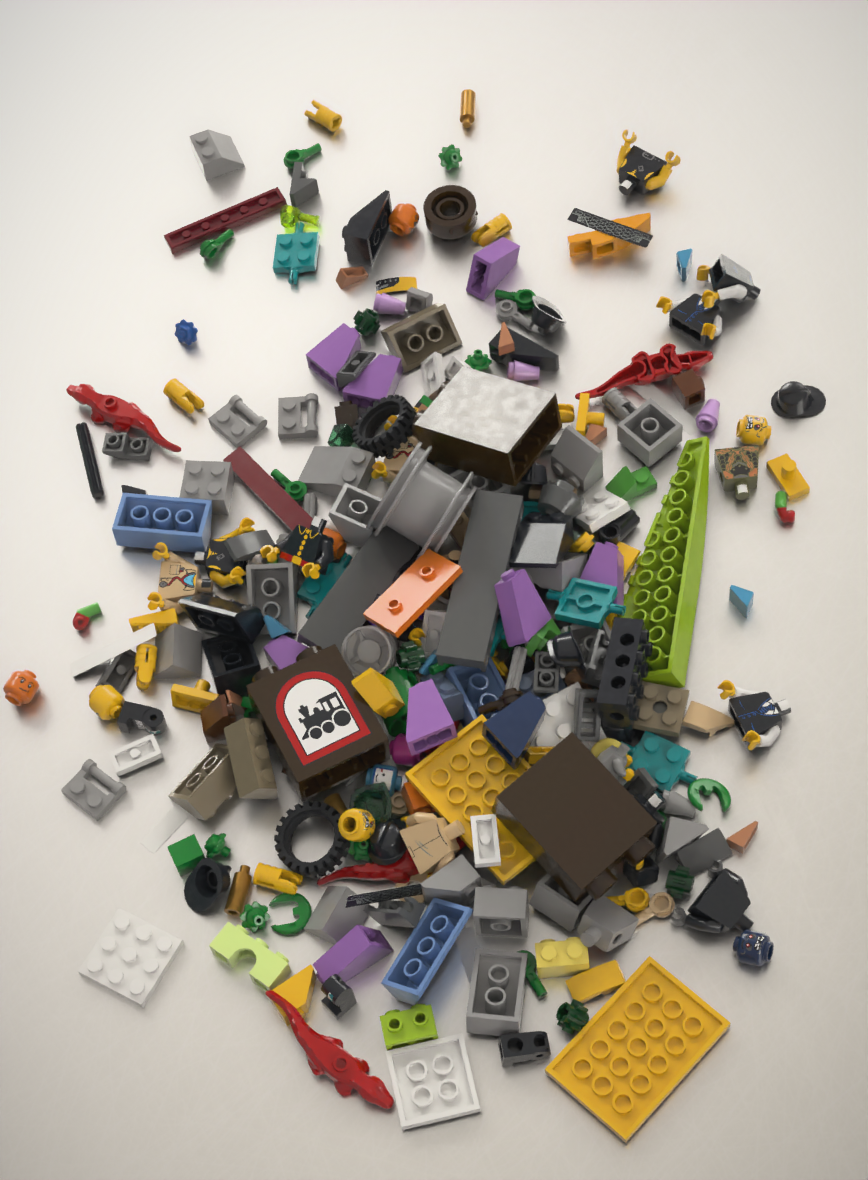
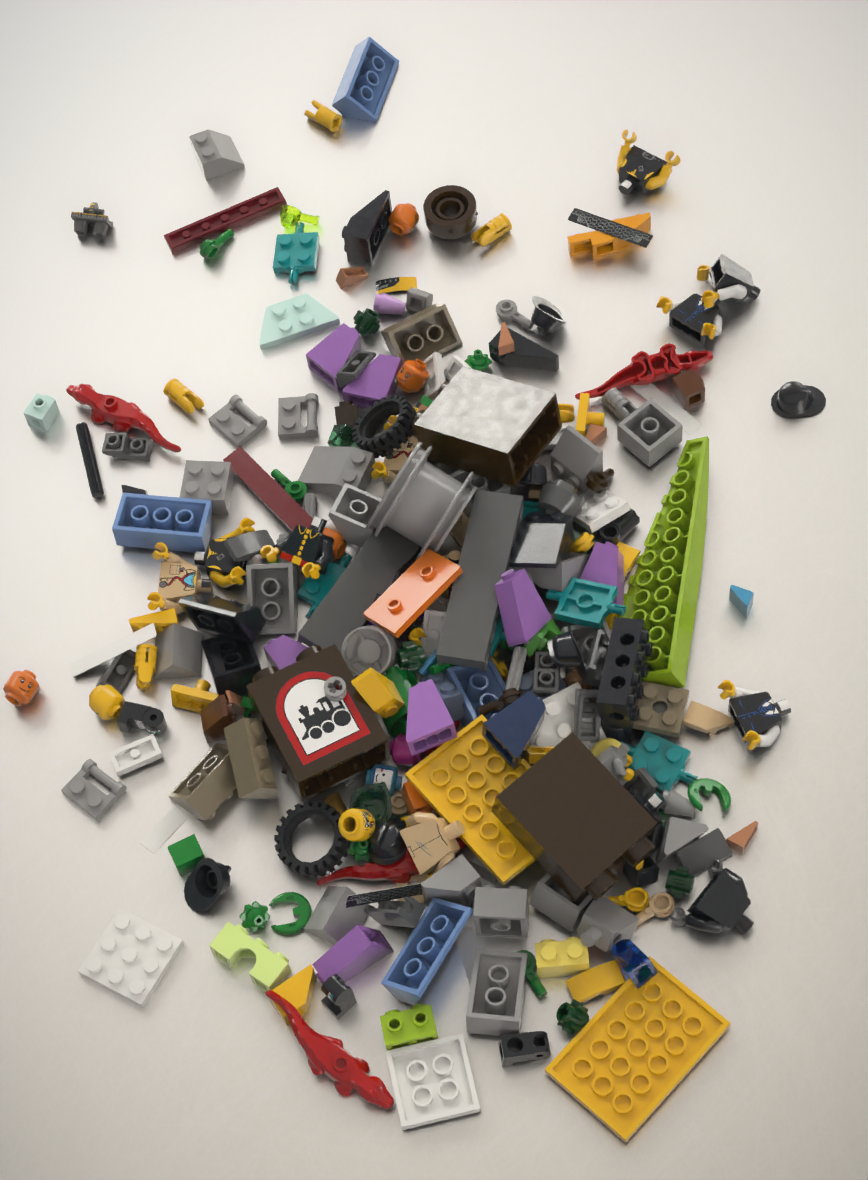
arm [72,602,102,630] -> none
blue plant [174,319,198,345] -> none
green plant [204,833,231,858] -> none
pearl gold cylinder [224,865,252,916] -> none
yellow hinge [253,862,303,895] -> none
dark azure slope [263,615,292,639] -> none
green plate [283,143,322,169] -> none
dark grey slope [289,162,319,208] -> none
green plant [438,144,463,170] -> none
pearl gold cylinder [460,89,476,128] -> none
medium lavender slope [466,237,520,300] -> none
white plate [470,814,501,868] -> none
green plate [495,289,536,310] -> none
lavender cone [507,360,540,382] -> none
bright green slope [605,466,657,501] -> none
dark azure slope [676,248,693,282] -> none
lavender cone [696,399,720,432] -> none
torso [714,445,759,500] -> none
dark blue head [733,929,774,967] -> none
yellow head [736,415,771,446] -> none
yellow tile [766,453,810,501] -> none
arm [775,491,795,524] -> none
none -> light aqua brick [23,393,60,432]
none -> dark grey hips [71,202,113,238]
none -> light aqua wing [259,293,340,350]
none -> light grey bush [324,676,347,702]
none -> medium blue slope [331,36,399,122]
none -> orange head [396,359,429,393]
none -> dark brown plate [585,468,614,493]
none -> clear blue leg [612,939,658,989]

